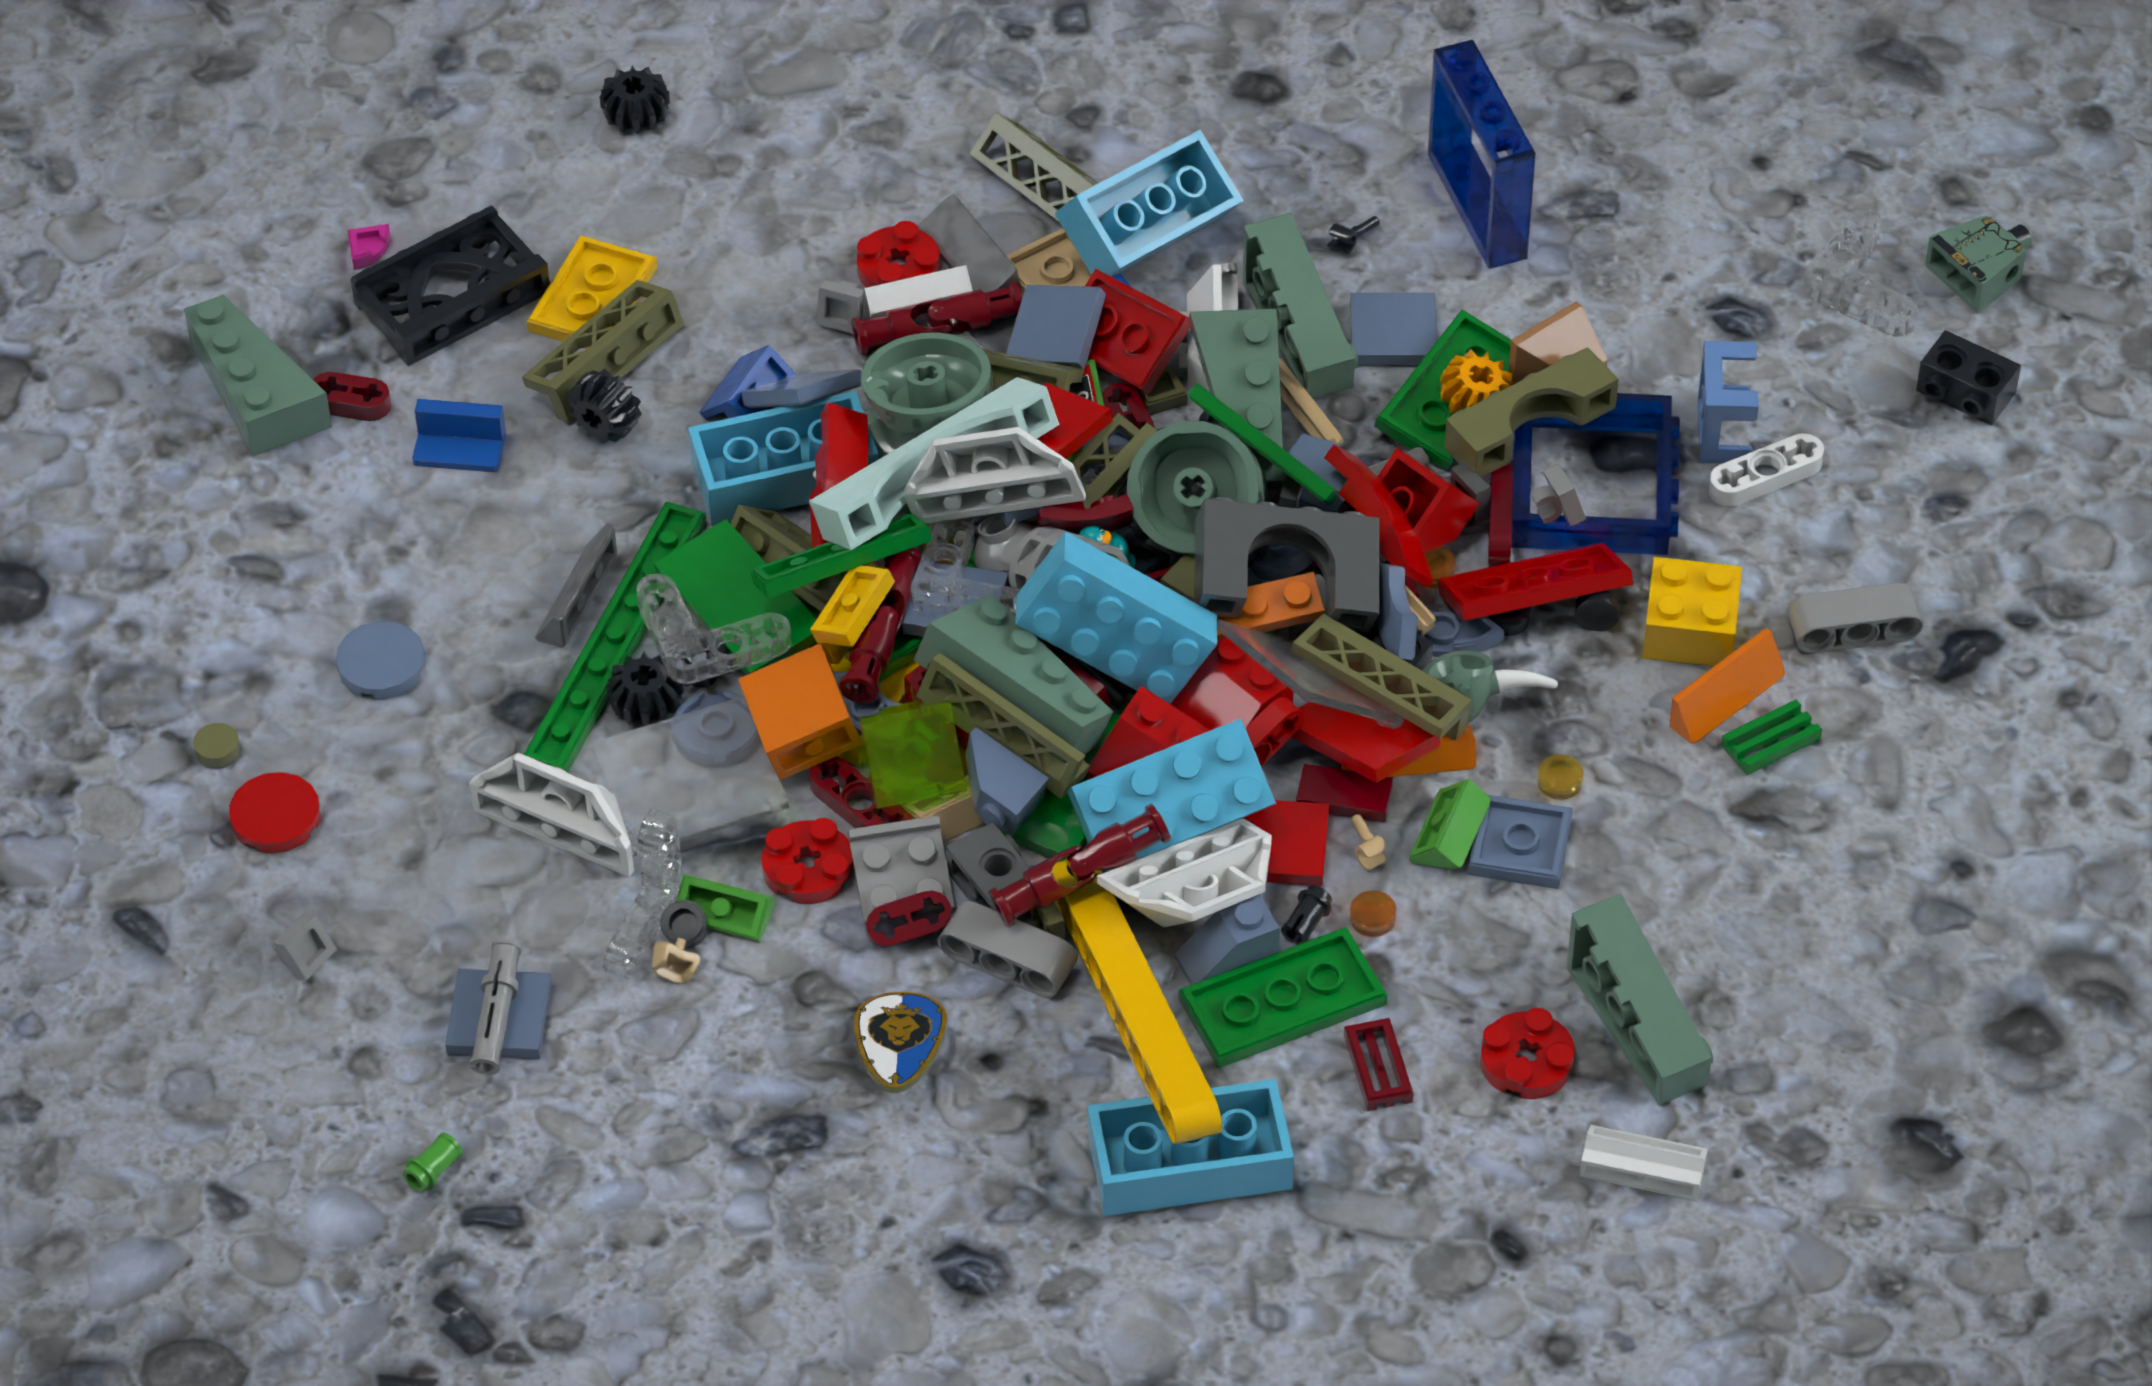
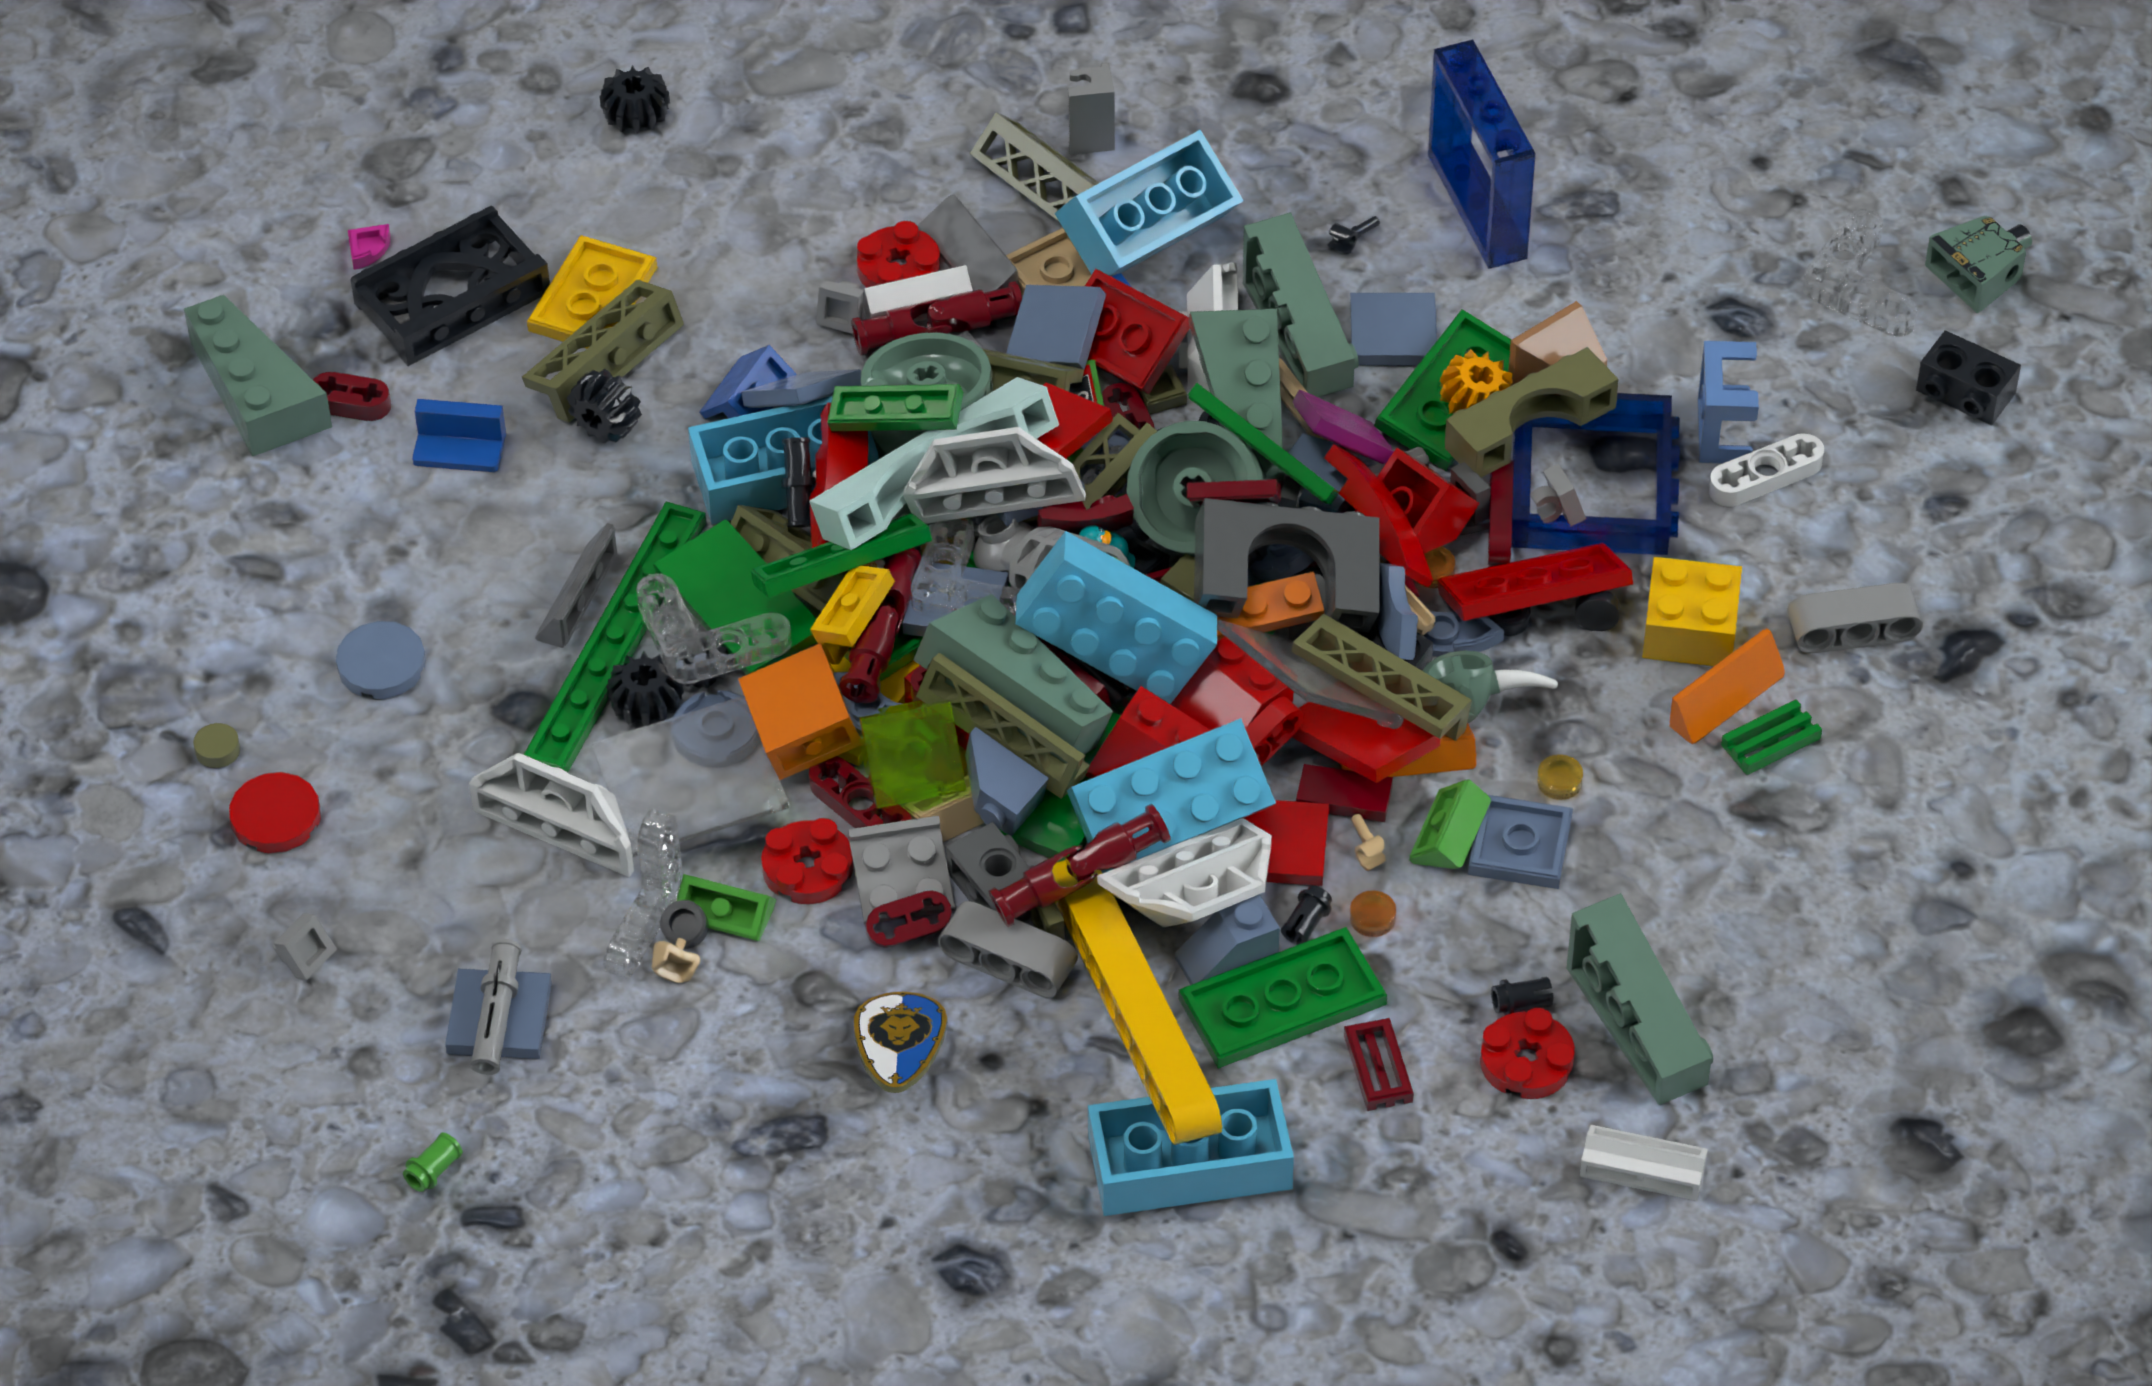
none -> black pin [781,437,816,528]
none -> green tile [827,384,964,431]
none -> light grey hinge [1068,63,1115,155]
none -> dark red tile [1187,479,1281,507]
none -> magenta tile [1292,389,1394,465]
none -> black pin [1491,976,1554,1015]

